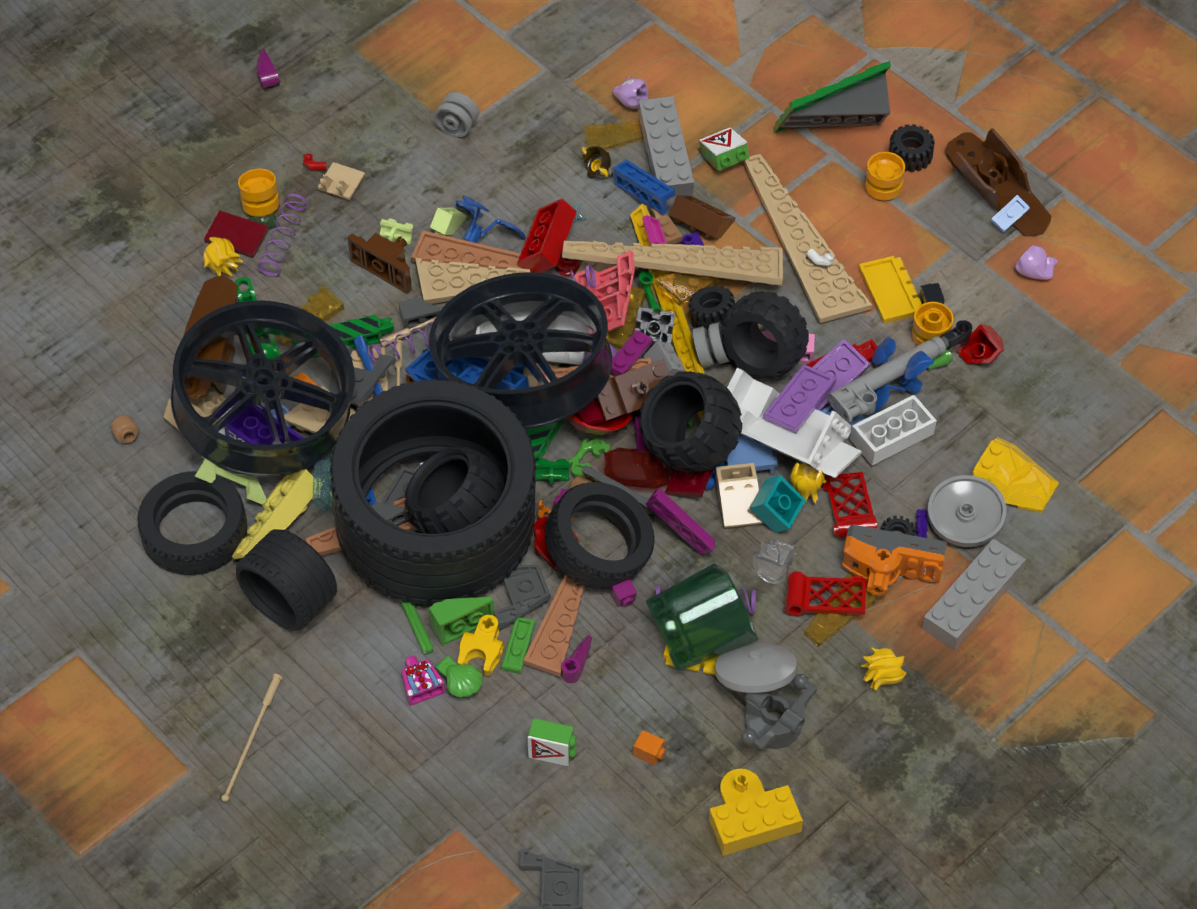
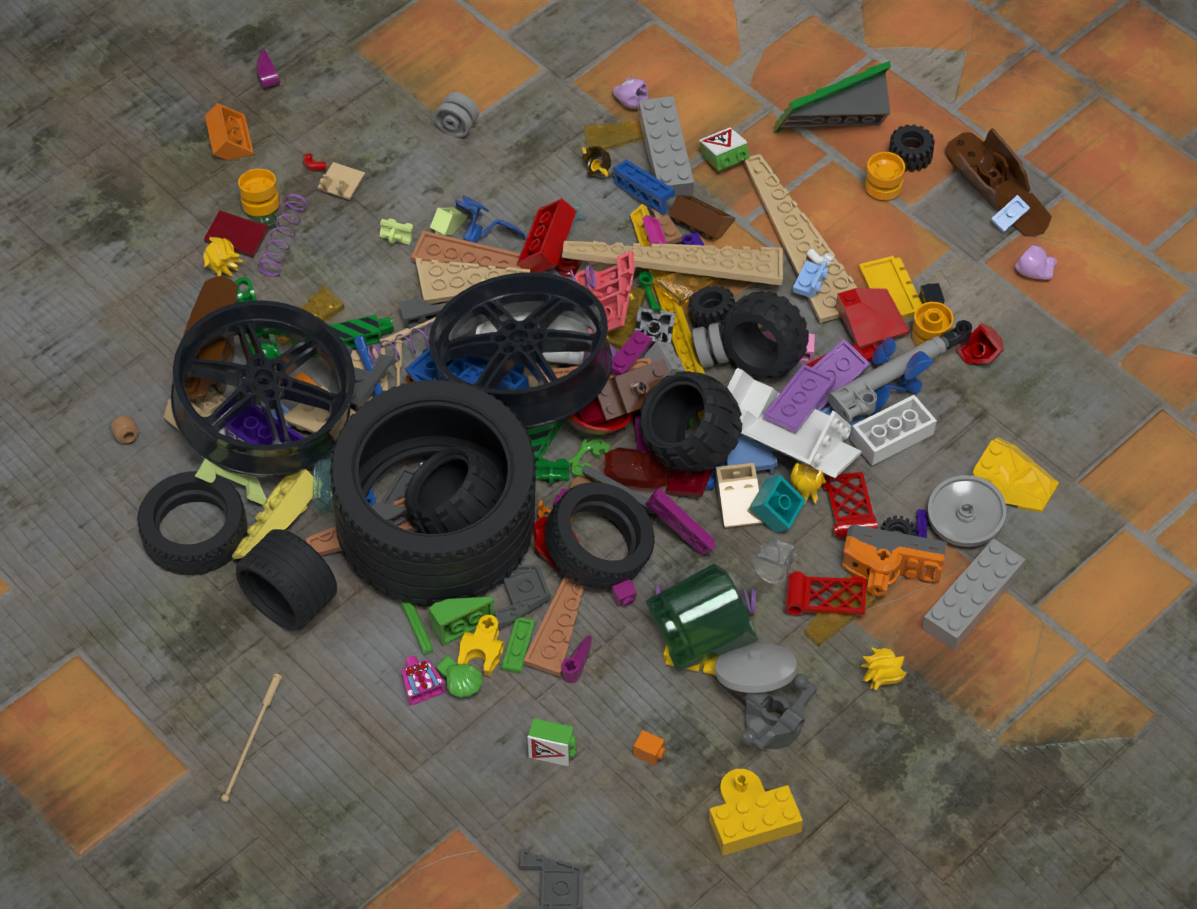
reddish brown brick [348,233,412,294] -> none
bright green cone [927,348,953,370] -> none
none -> orange slope [205,103,254,160]
none -> light blue bracket [793,260,829,298]
none -> red slope [836,288,910,349]

